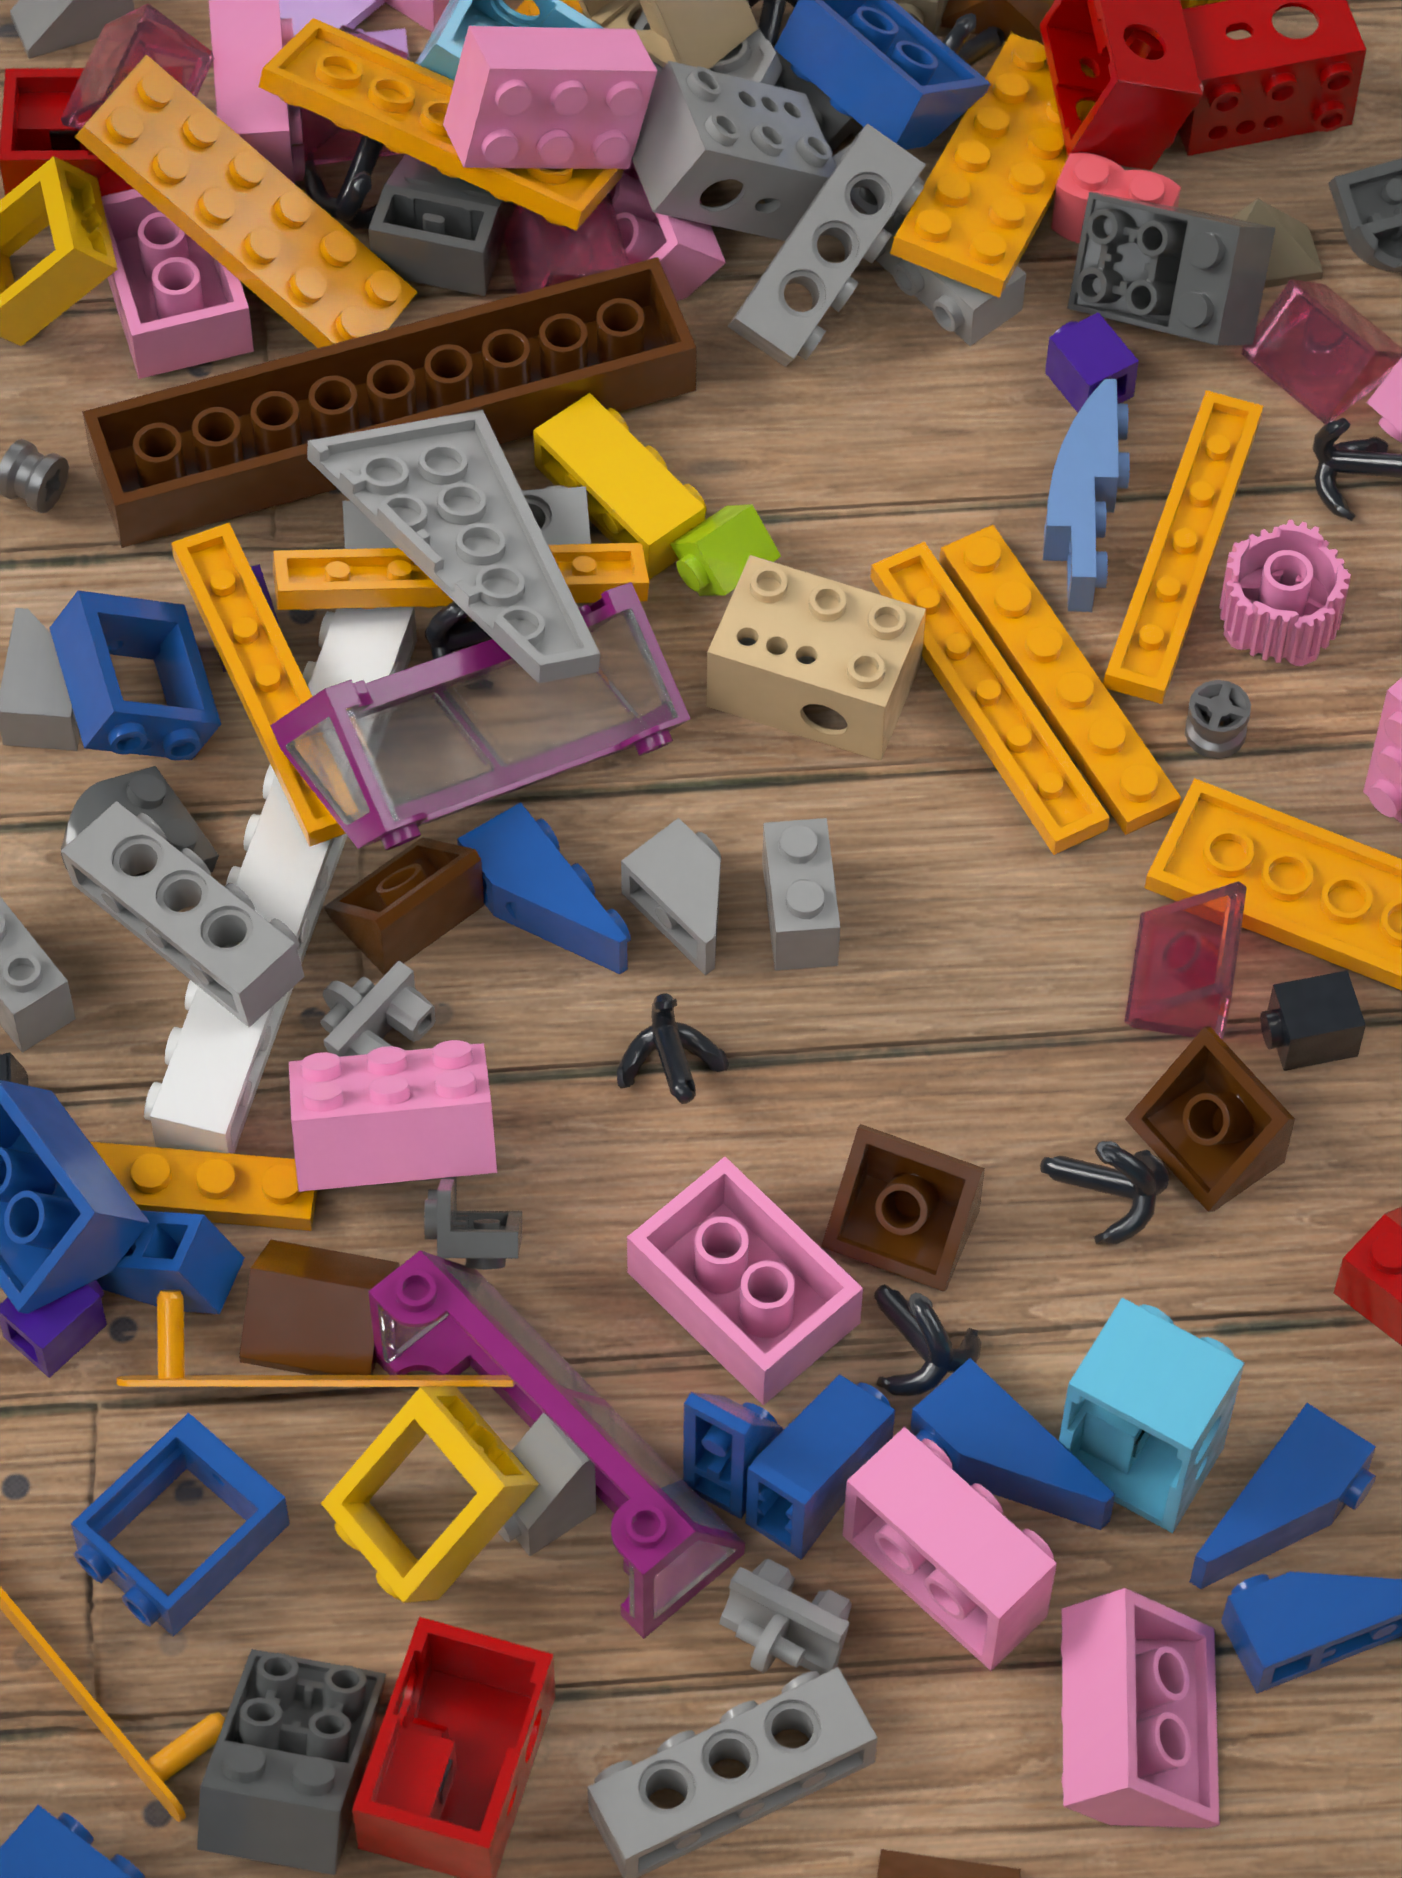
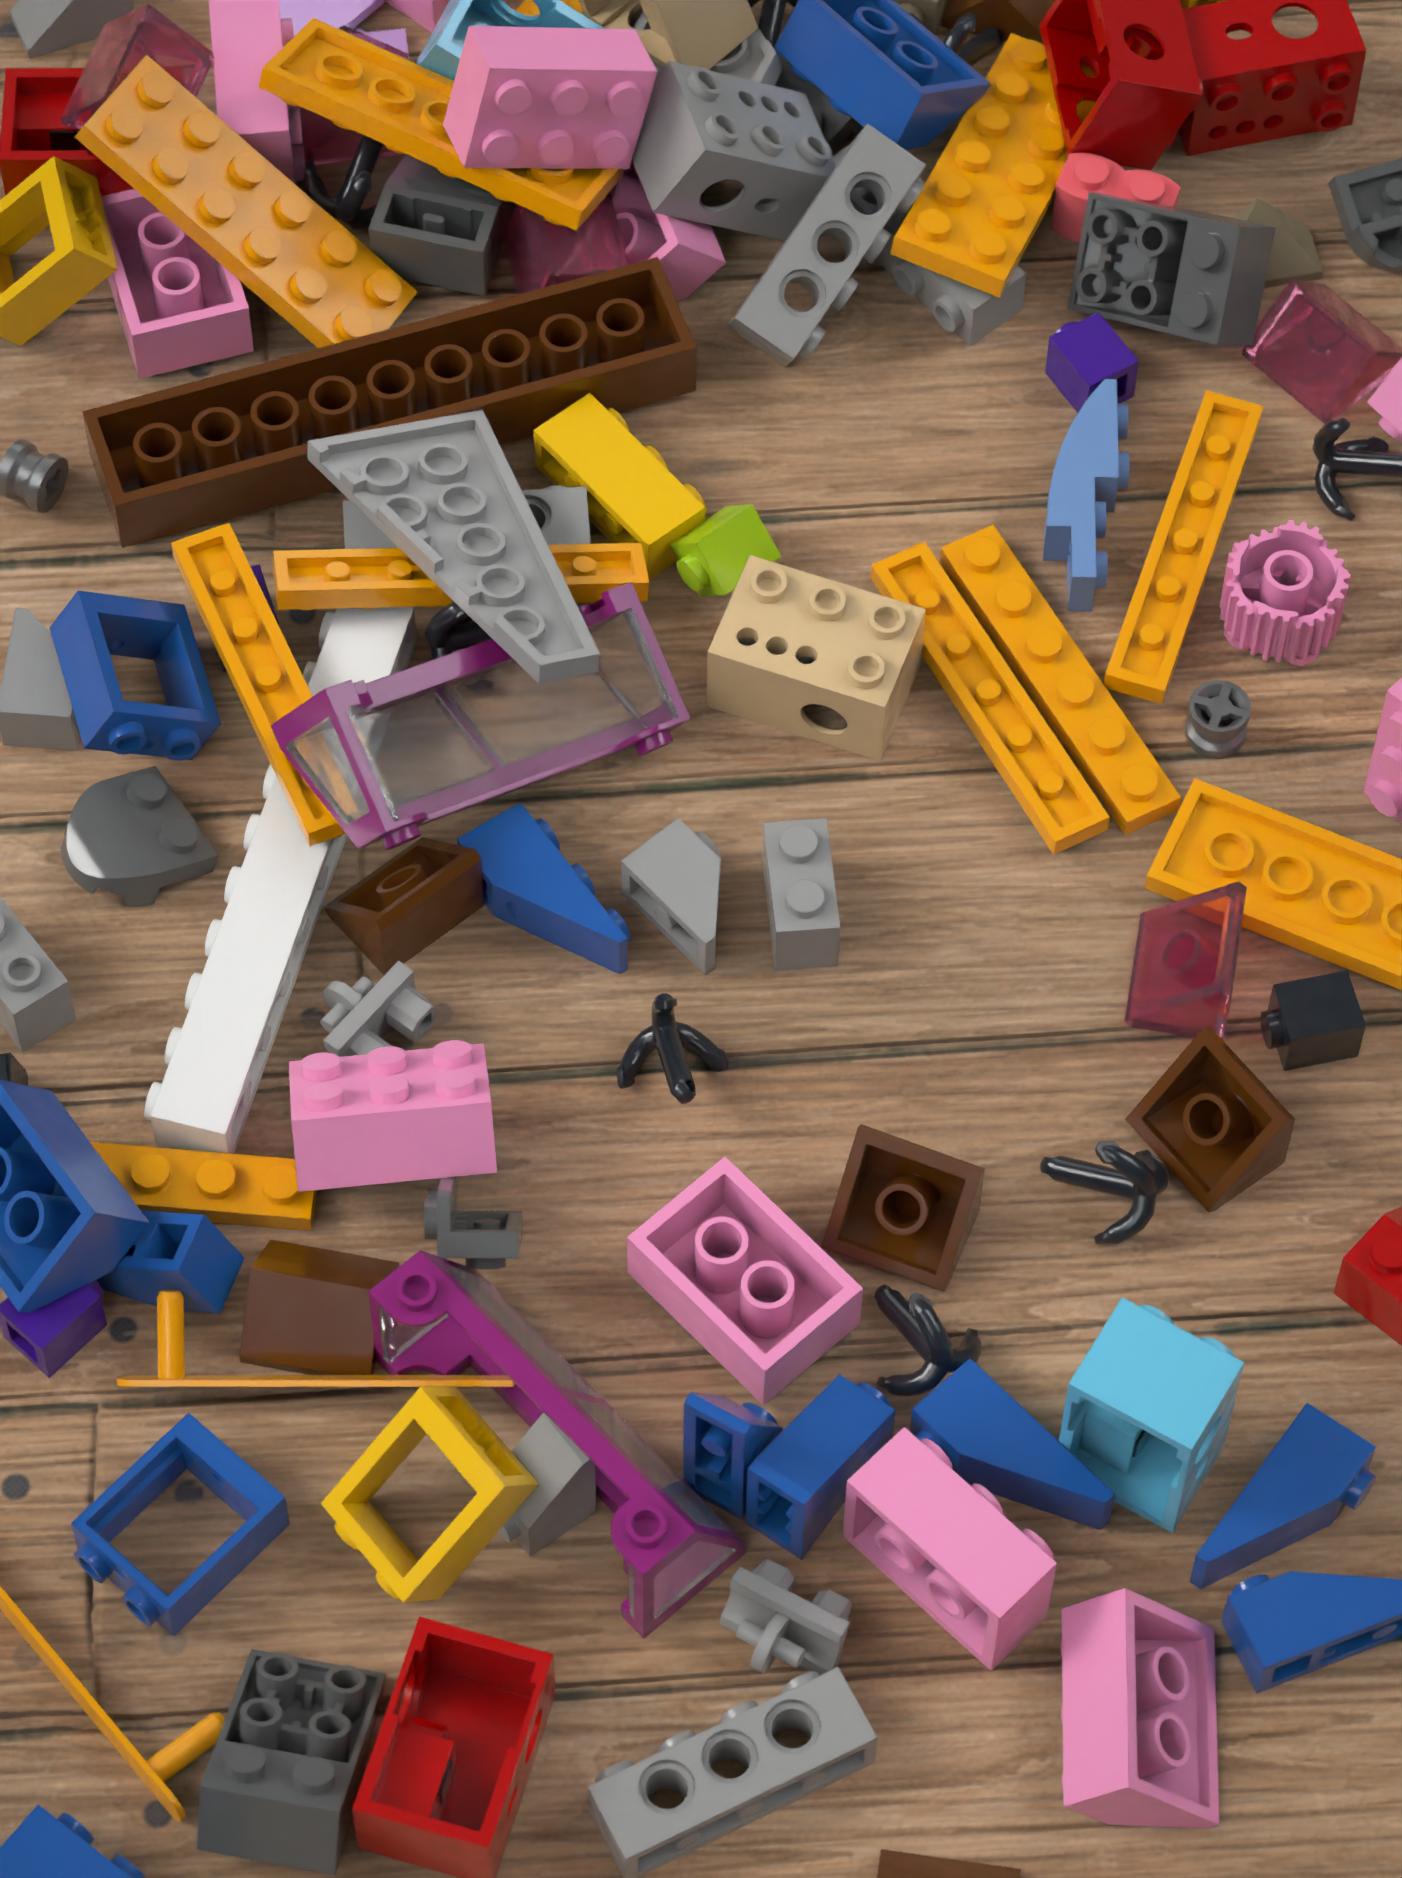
light grey brick [61,801,305,1027] -> none

